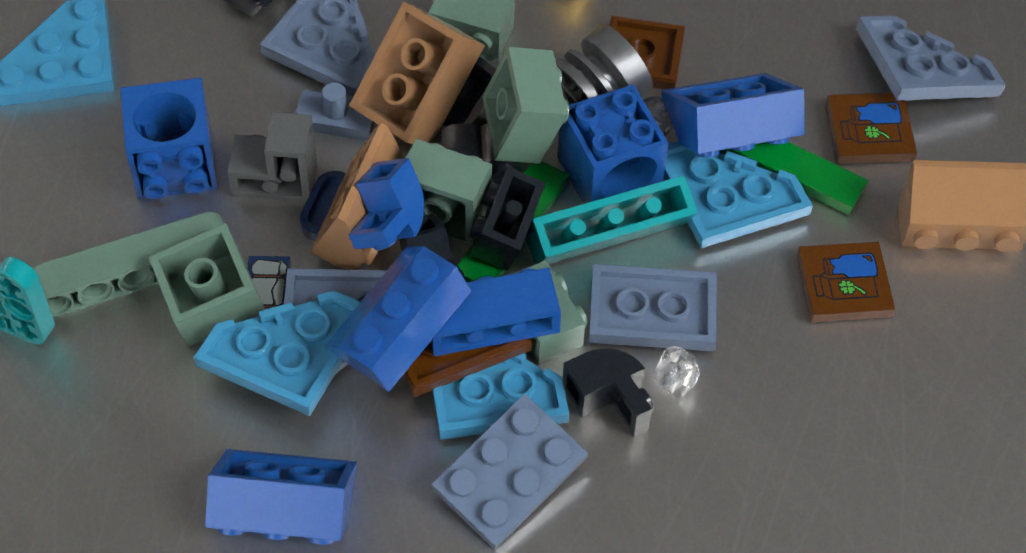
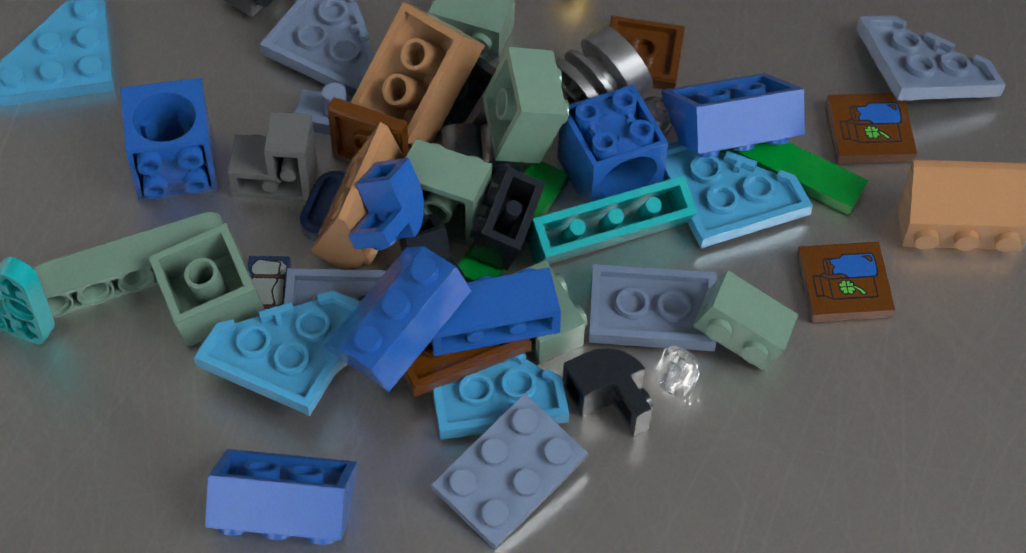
none -> reddish brown tile [327,97,409,163]
none -> sand green brick [693,270,798,370]

